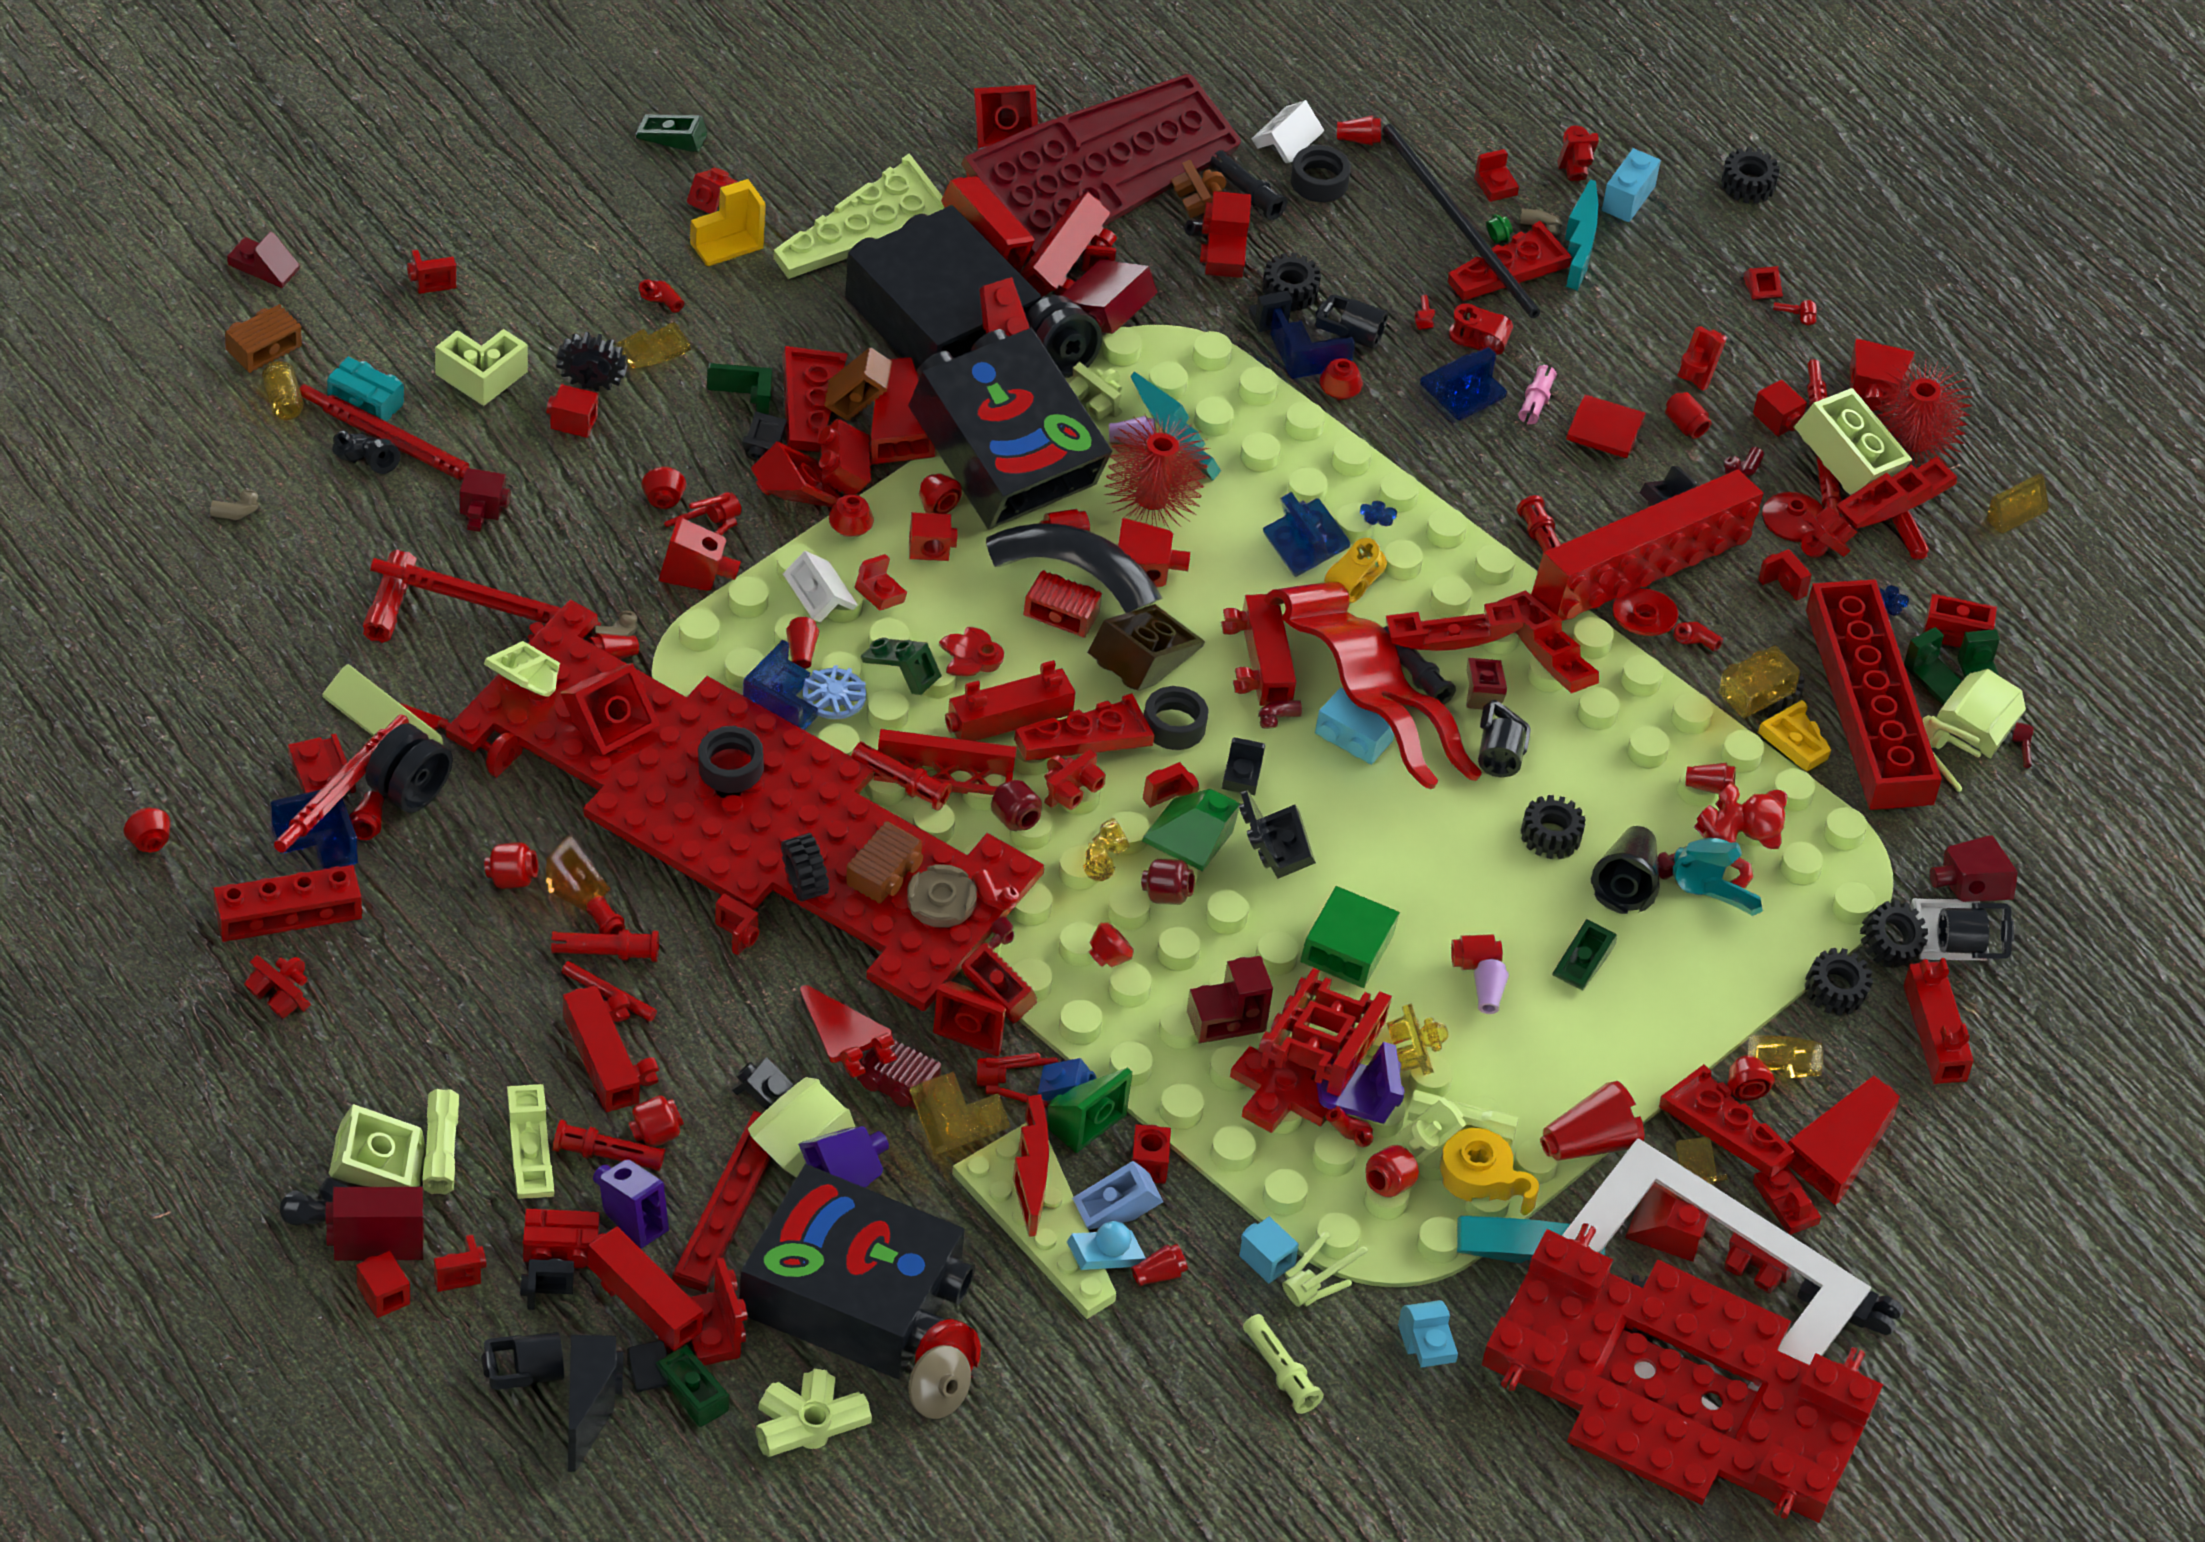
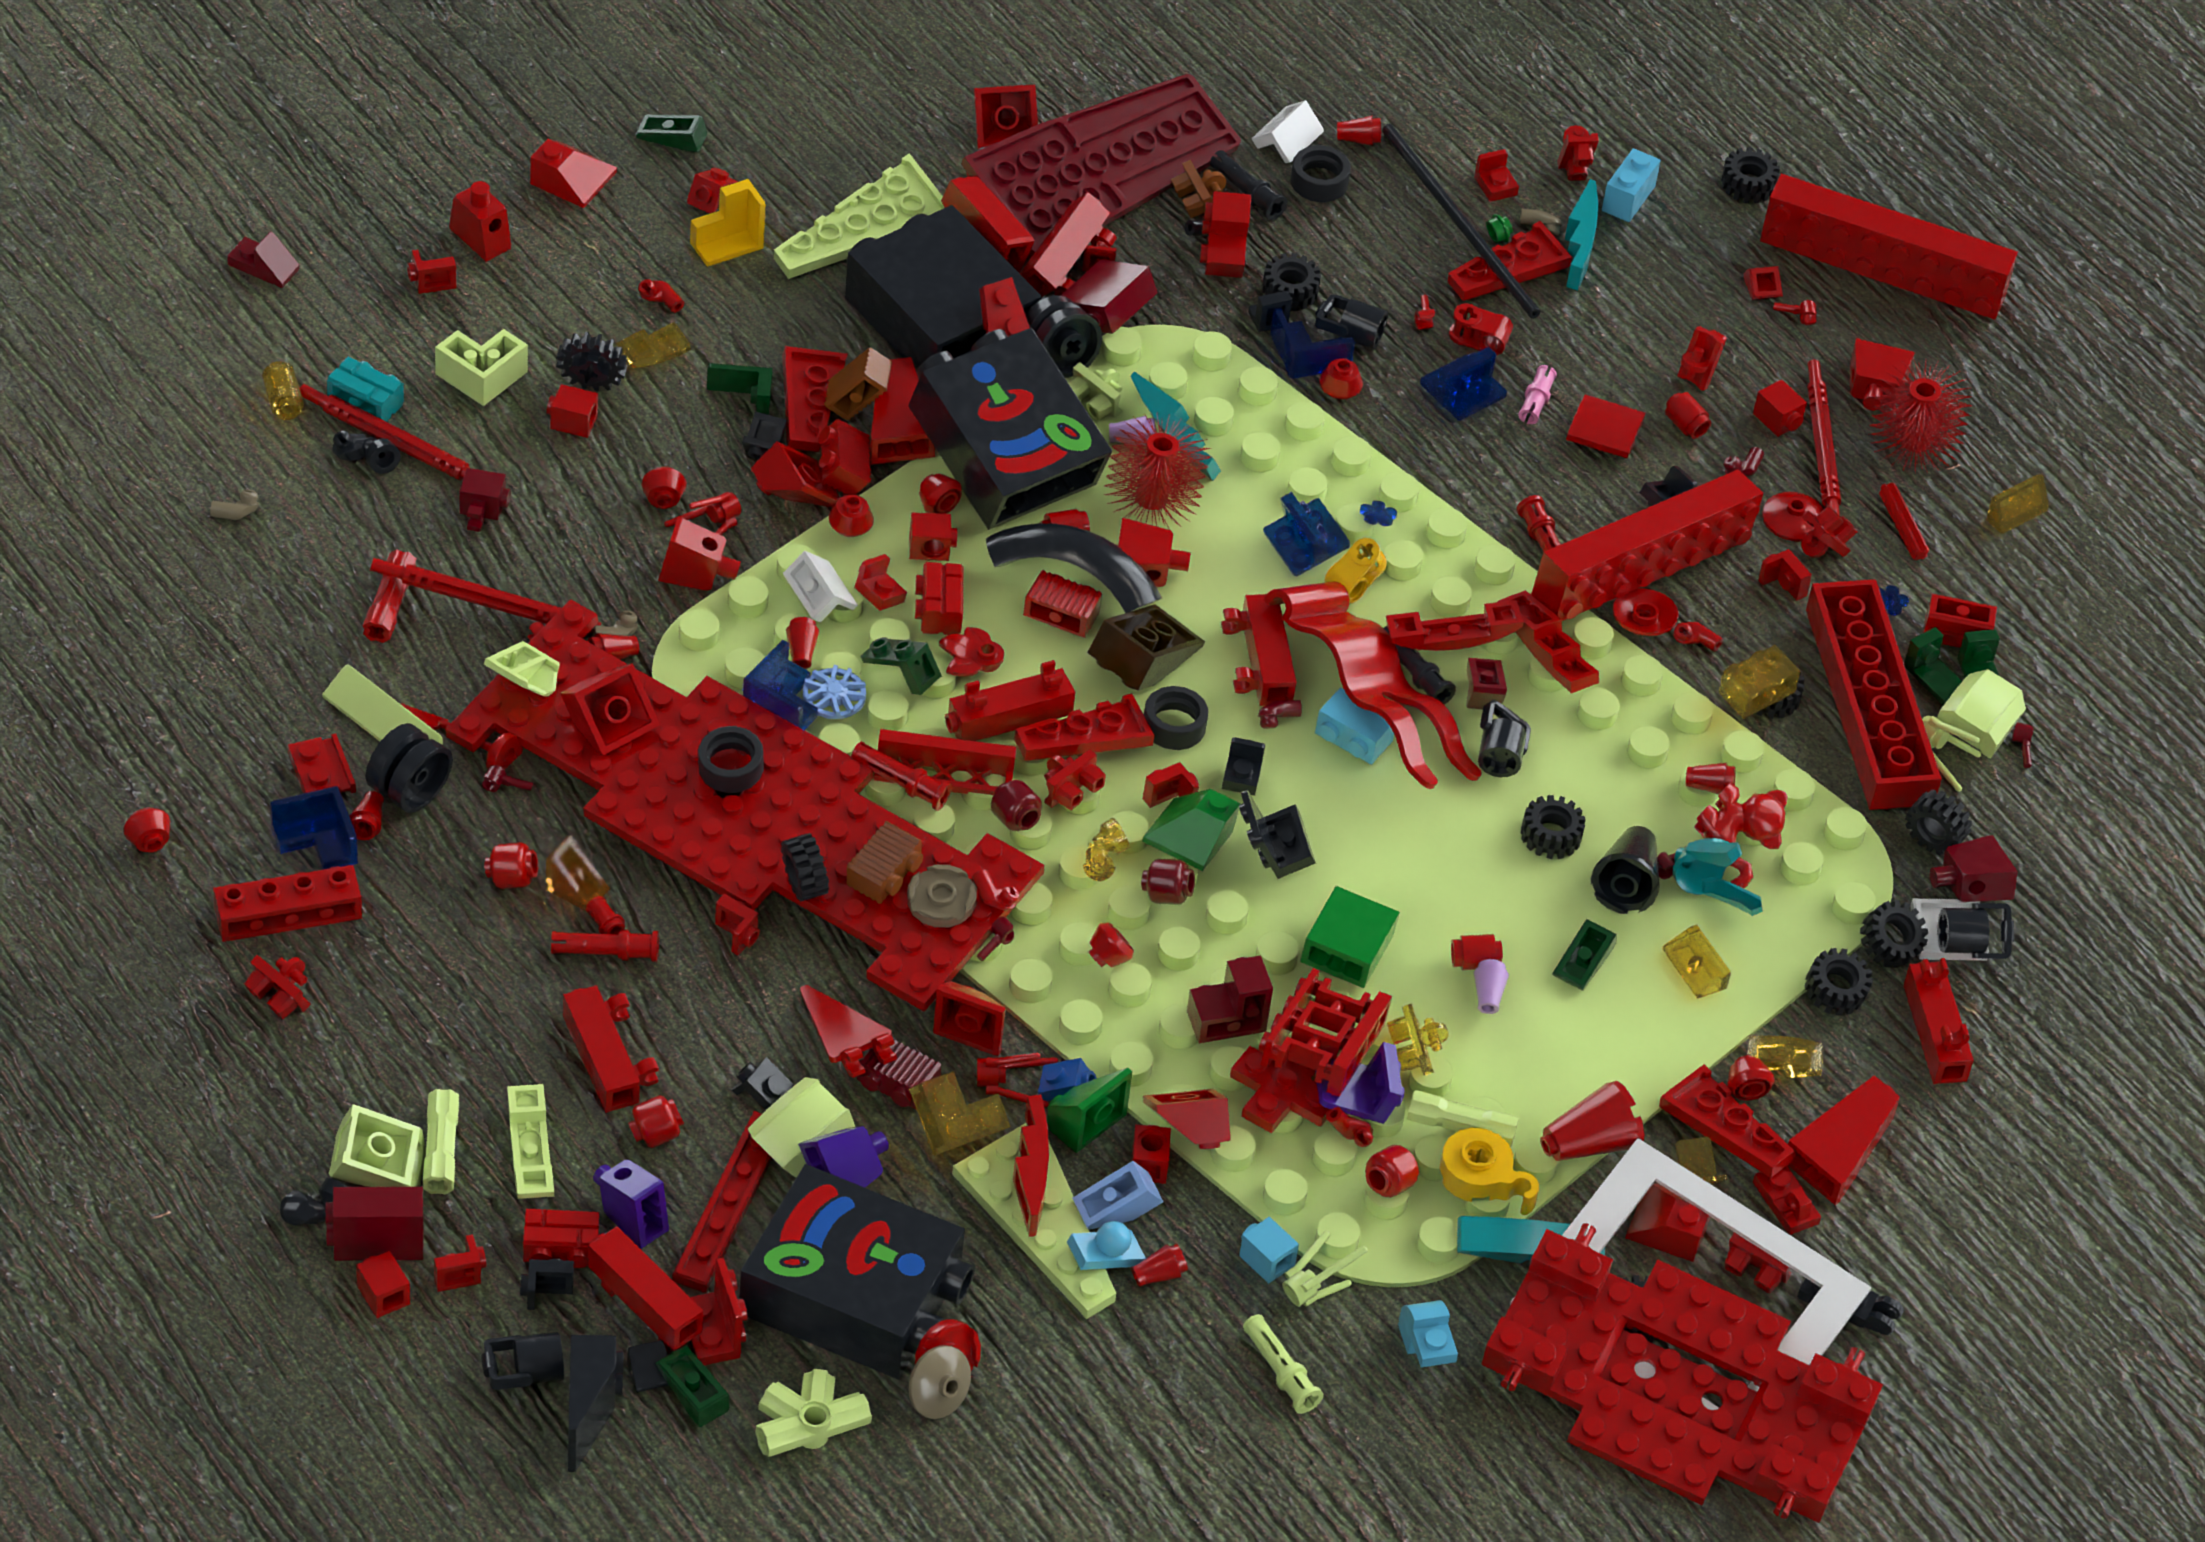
dark orange brick [225,304,302,373] -> none
red axle [274,714,409,853] -> none
red pin [553,1119,665,1172] -> none
red bar [561,961,657,1022] -> none
red brick [961,943,1037,1024] -> none
yellowish green hips [1395,1096,1466,1164] -> none
yellow wing [1757,700,1831,772] -> none
yellowish green brick [1794,388,1912,495] -> none
red slope [1836,456,1957,529] -> none
none -> red torso [449,181,511,262]
none -> dark red hand [482,765,533,792]
none -> red slope [530,139,617,208]
none -> red brick [915,562,964,635]
none -> red slope [1143,1088,1231,1149]
none -> clear yellow slope [1662,924,1731,999]
none -> red brick [1760,173,2018,320]
none -> black tyre [1905,790,1972,855]

